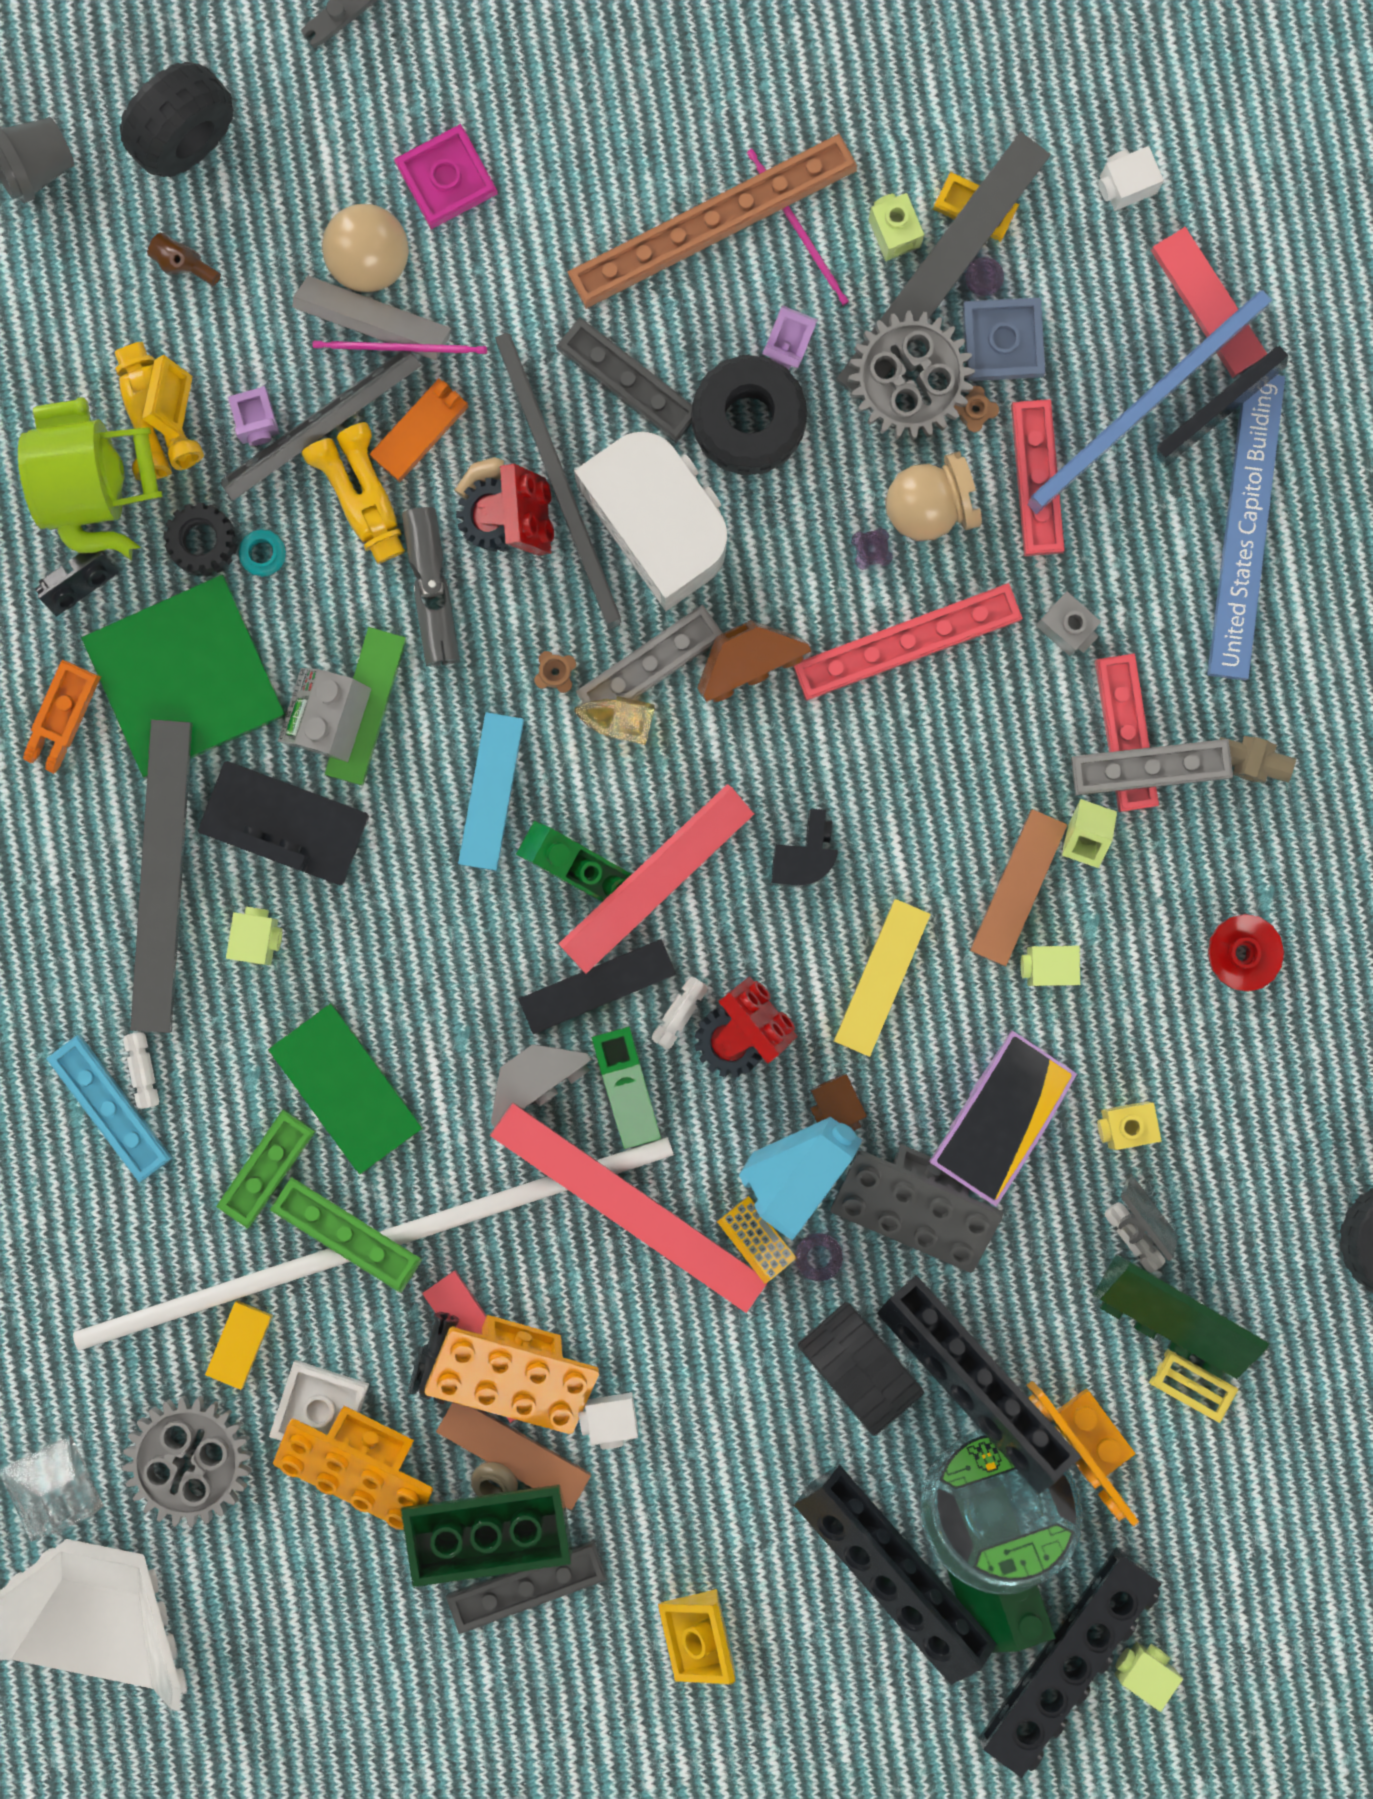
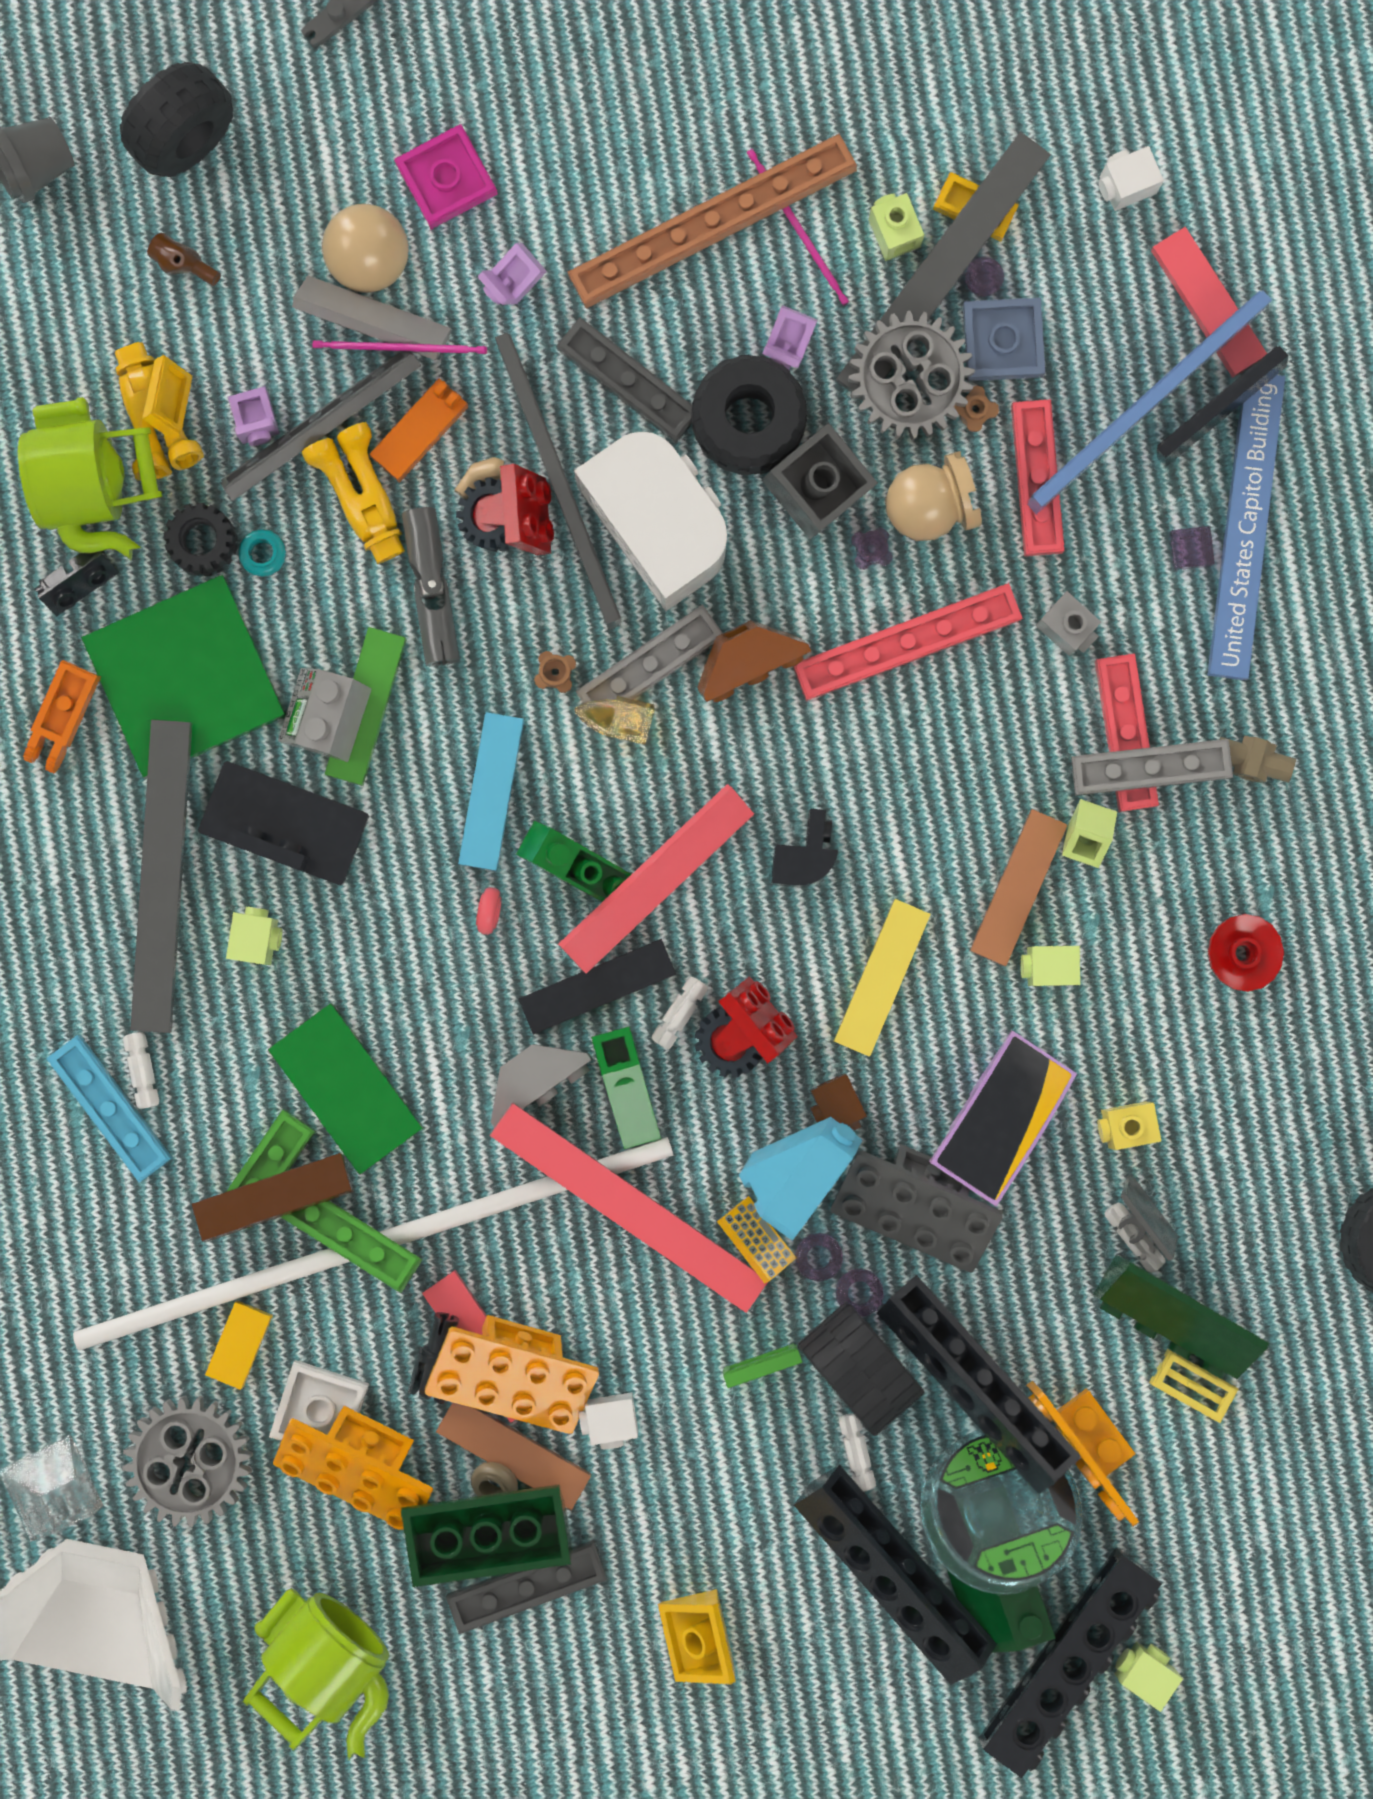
none -> reddish brown tile [191,1153,354,1243]
none -> lime piece [243,1588,389,1760]
none -> coral piece [476,887,502,935]
none -> lavender bracket [478,243,547,305]
none -> bright green tile [723,1343,802,1388]
none -> dark grey brick [761,423,878,540]
none -> clear purple piece [835,1268,884,1317]
none -> white axle [839,1413,876,1492]
none -> clear purple tile [1169,526,1215,570]

